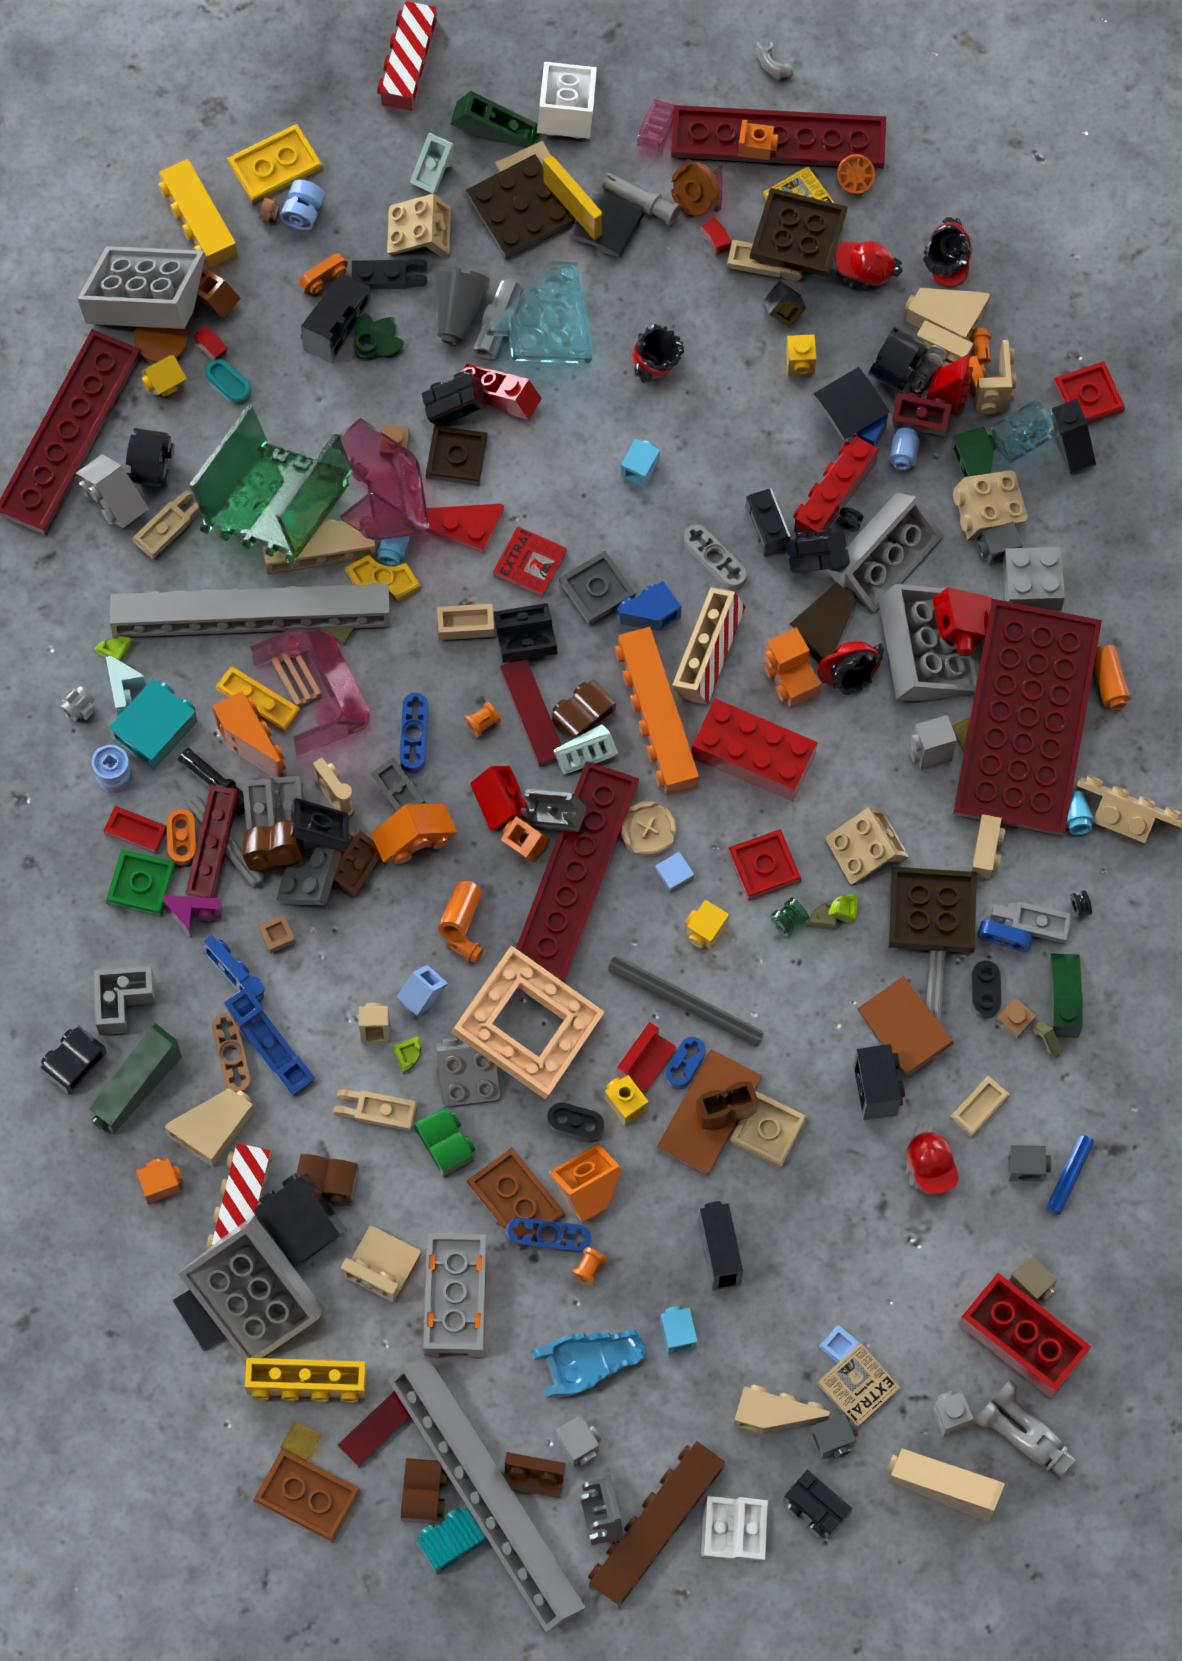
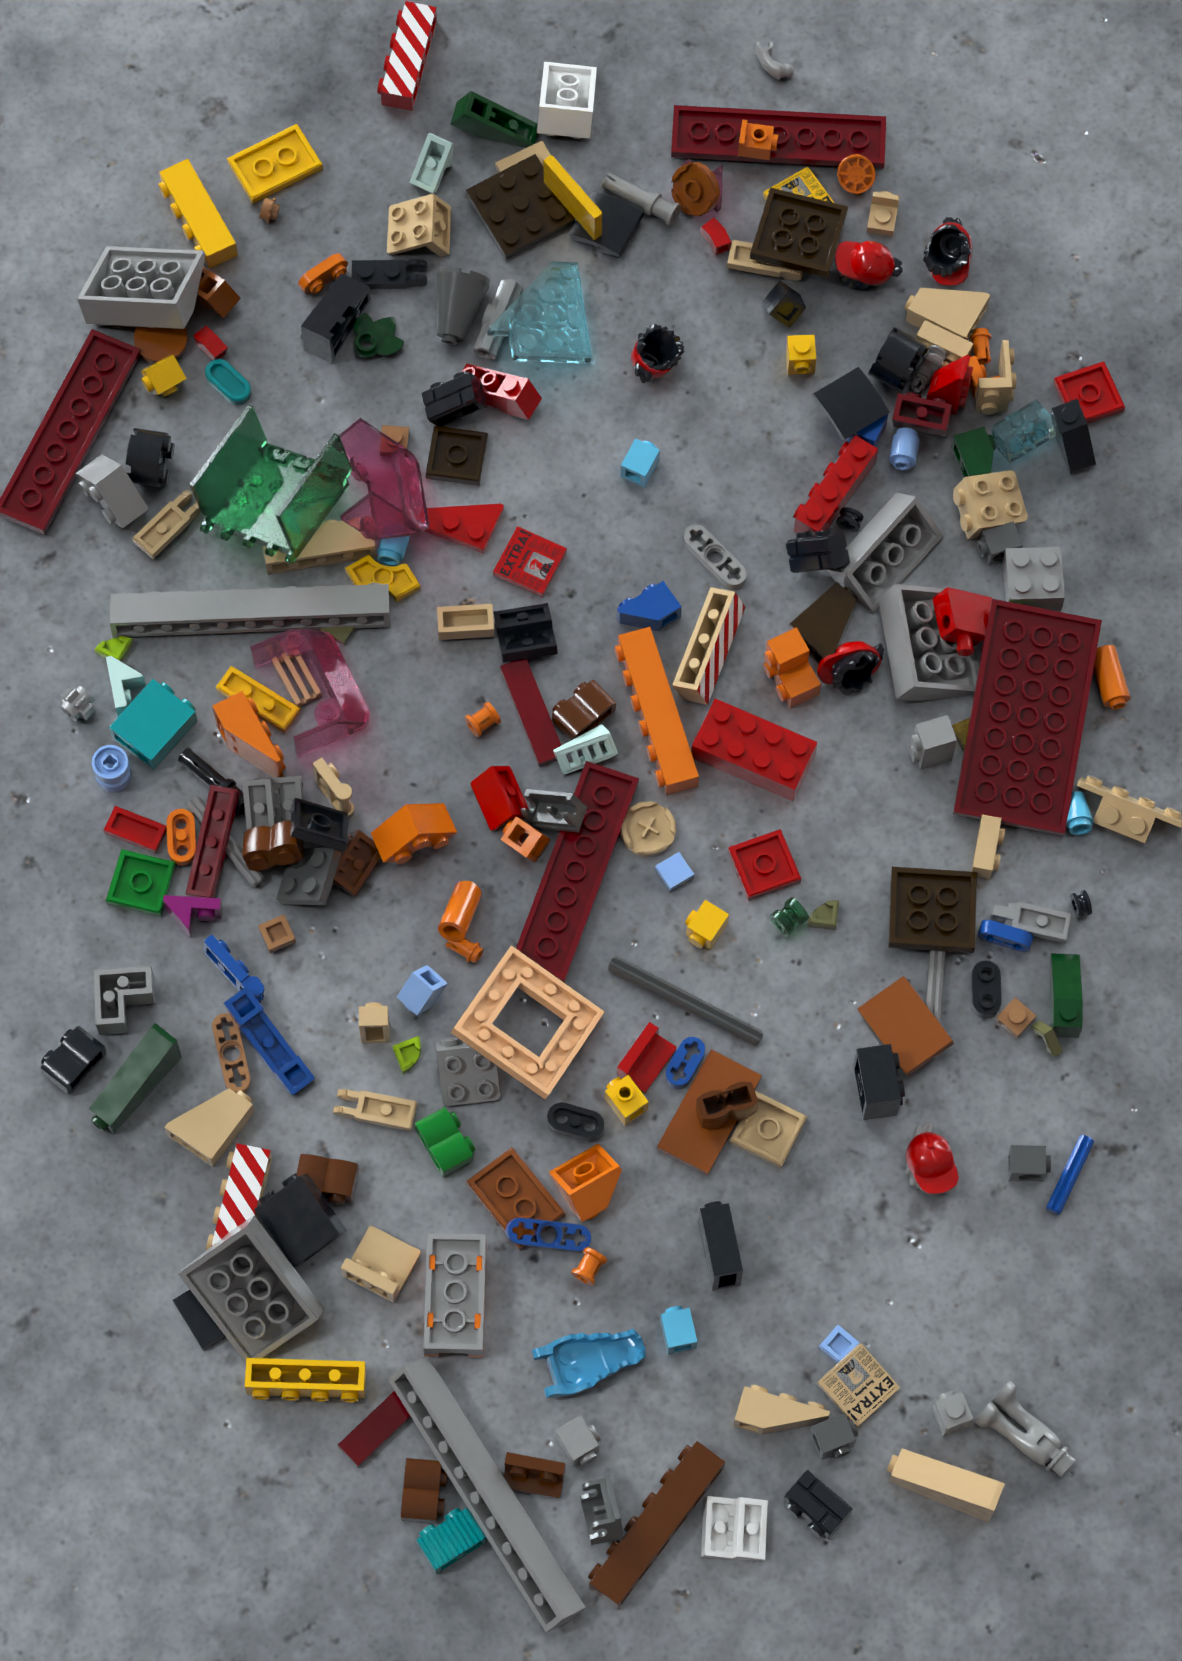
orange brick [136,1158,183,1204] -> none
dark orange tile [253,1449,361,1543] -> none
light blue wheel [280,180,325,231] -> none
clear yellow tile [280,1421,321,1461] -> none
dark grey hinge [370,757,427,811] -> none
blue beam [400,693,428,773] -> none
dark grey plate [559,551,636,625] -> none
clear pink slope [637,99,674,153] -> none
black brick [745,489,791,556] -> none
tan bracket [825,807,909,884] -> none
lime tile [828,894,859,923] -> none
tan tile [950,1076,1010,1138] -> none
red brick [959,1273,1091,1399] -> none
dark tan brick [1009,1255,1058,1303] -> none
none -> tan bracket [867,191,900,236]

